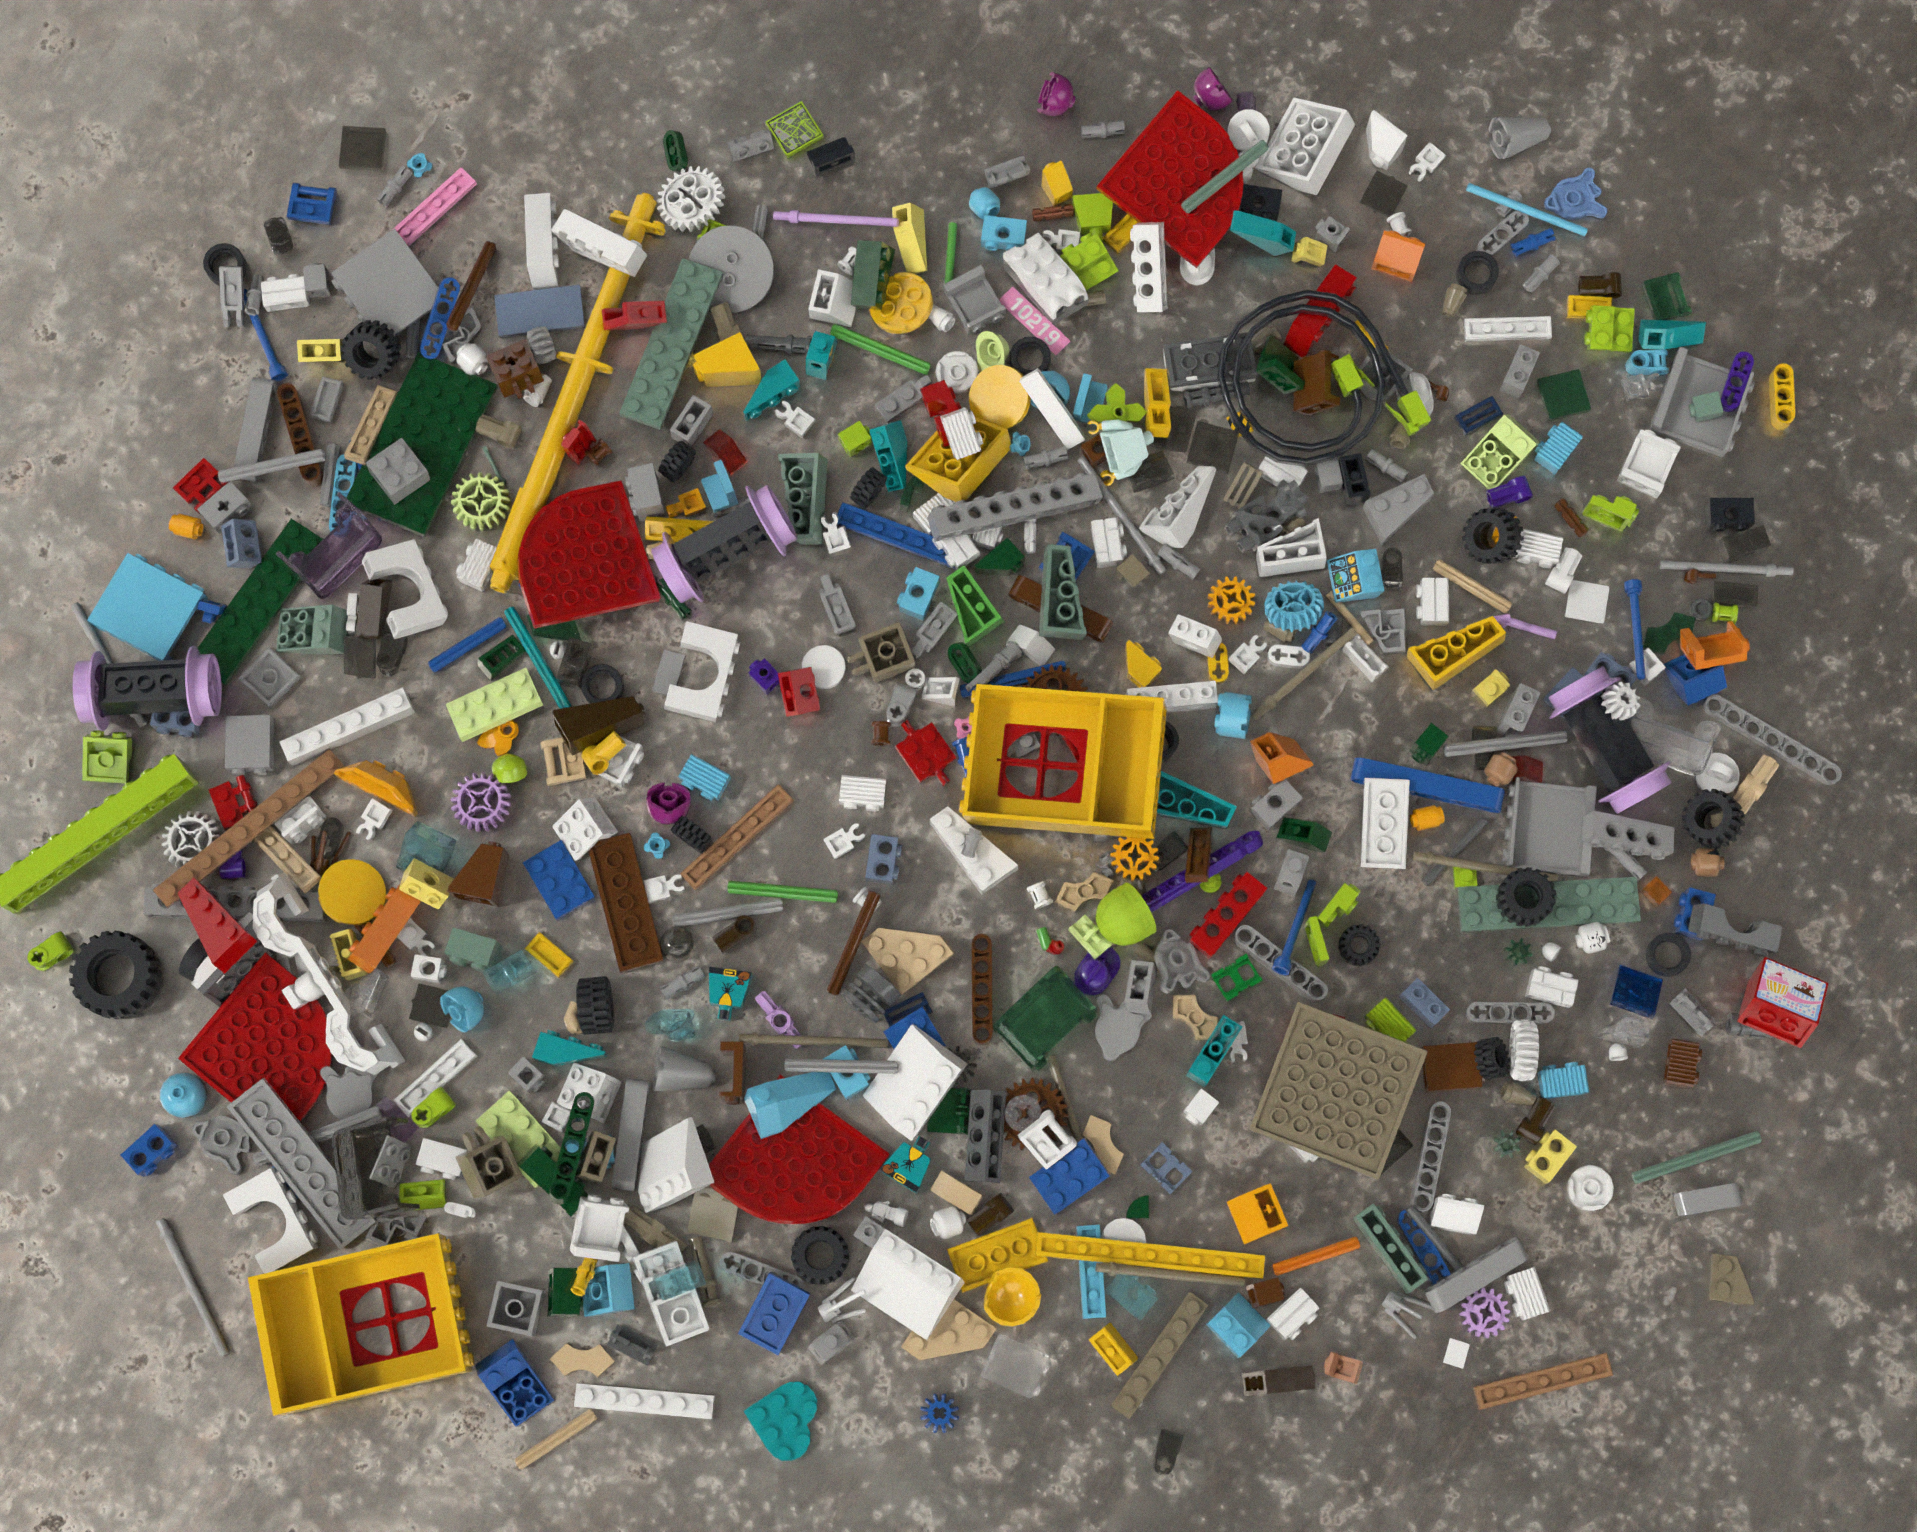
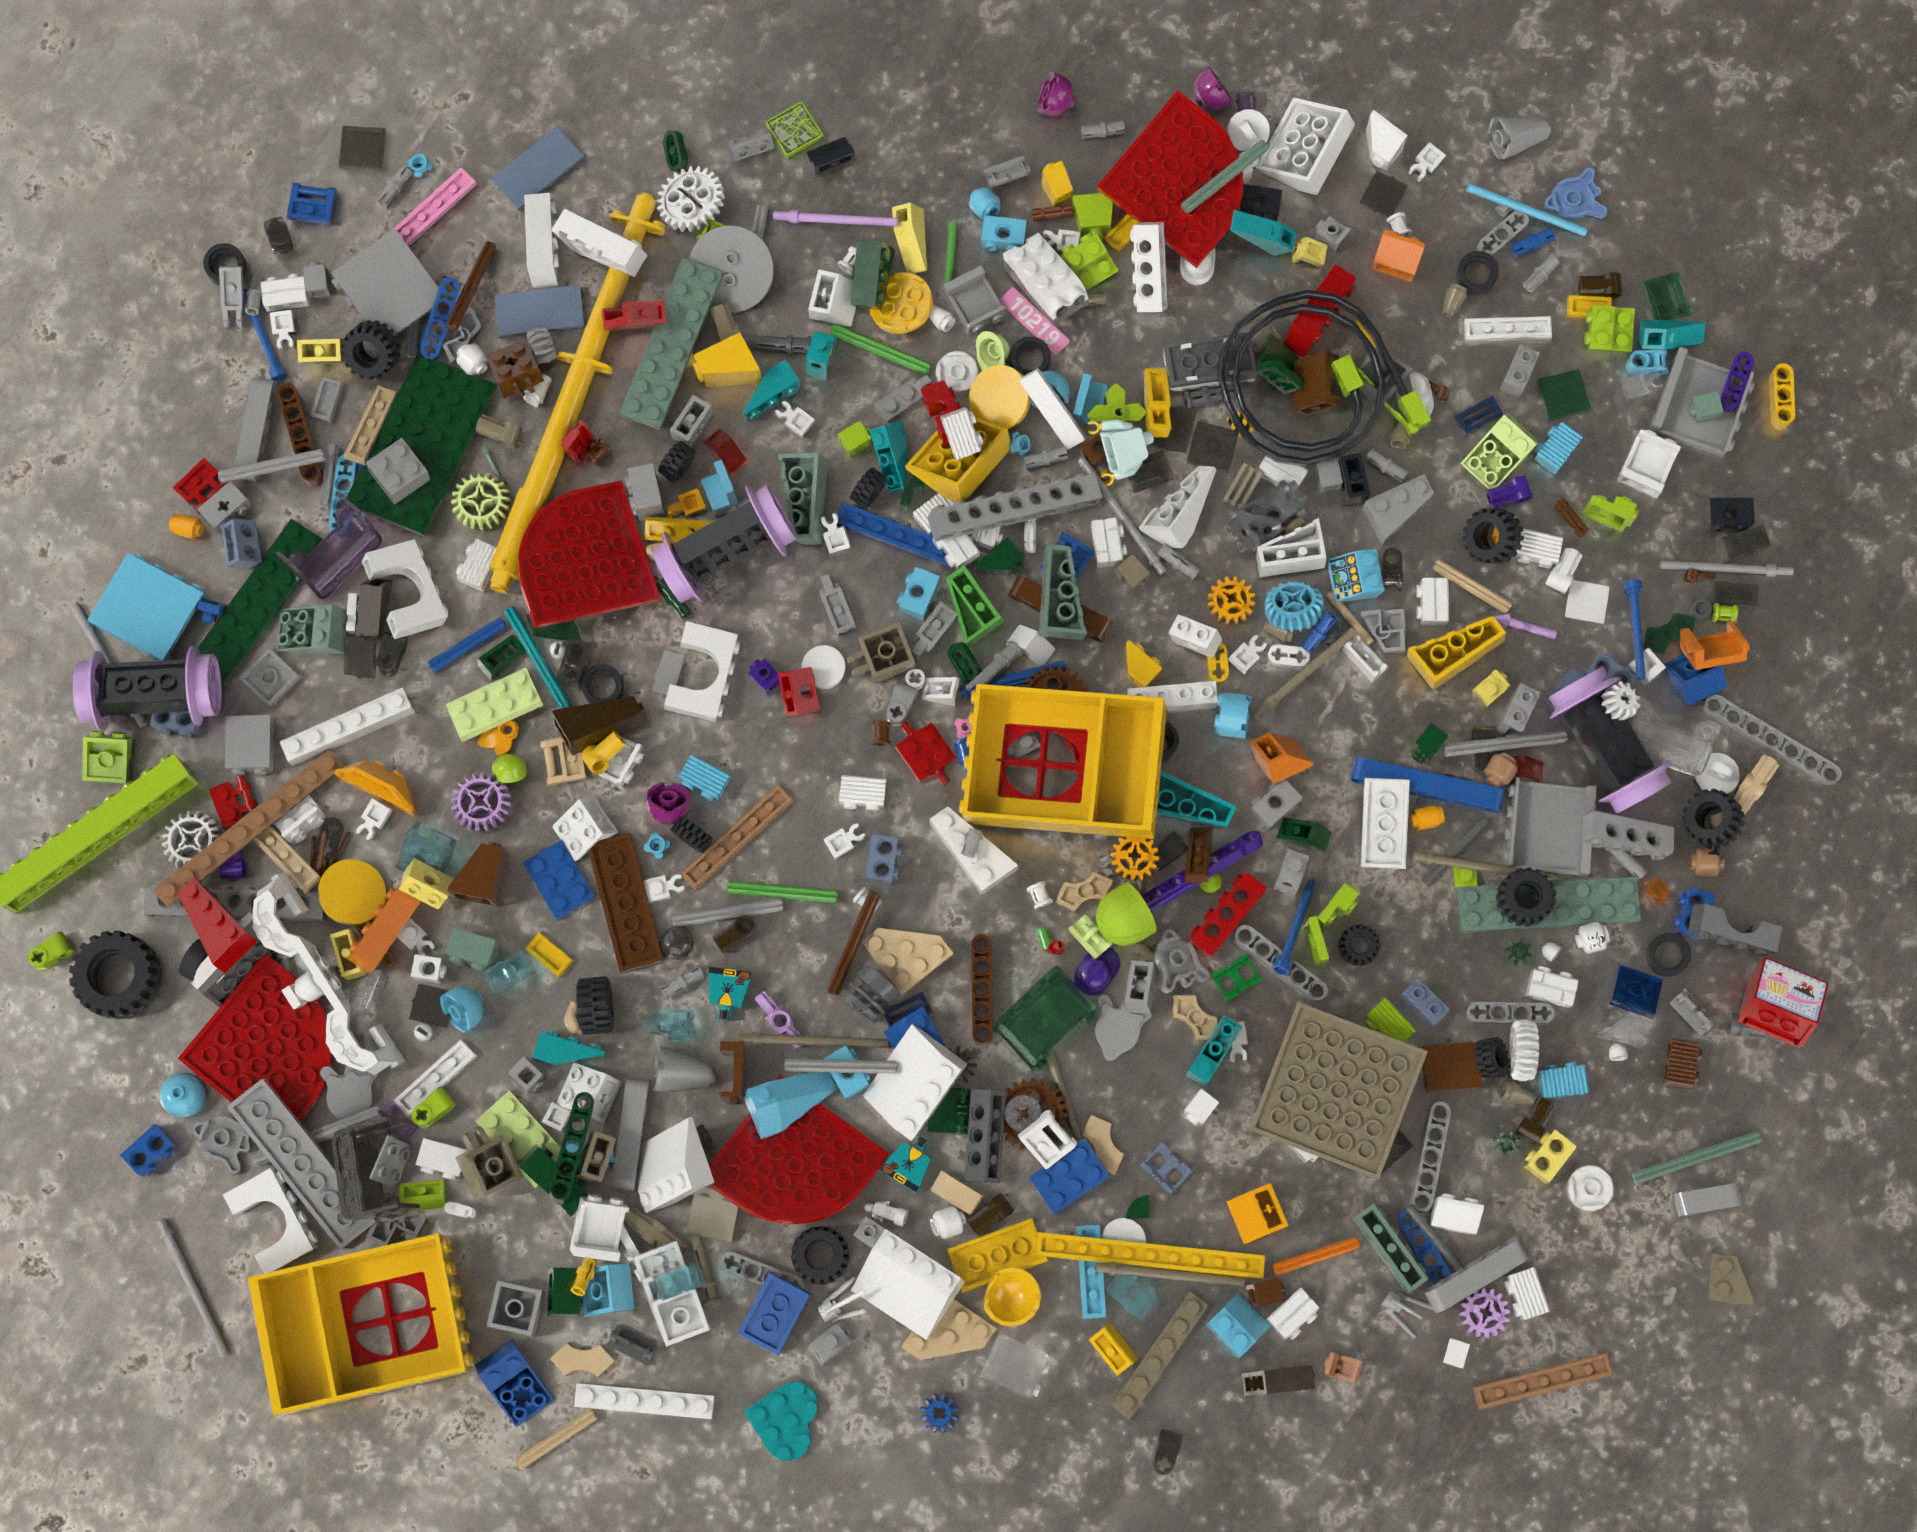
none -> white plate [270,310,296,350]
none -> sand blue tile [491,126,584,211]

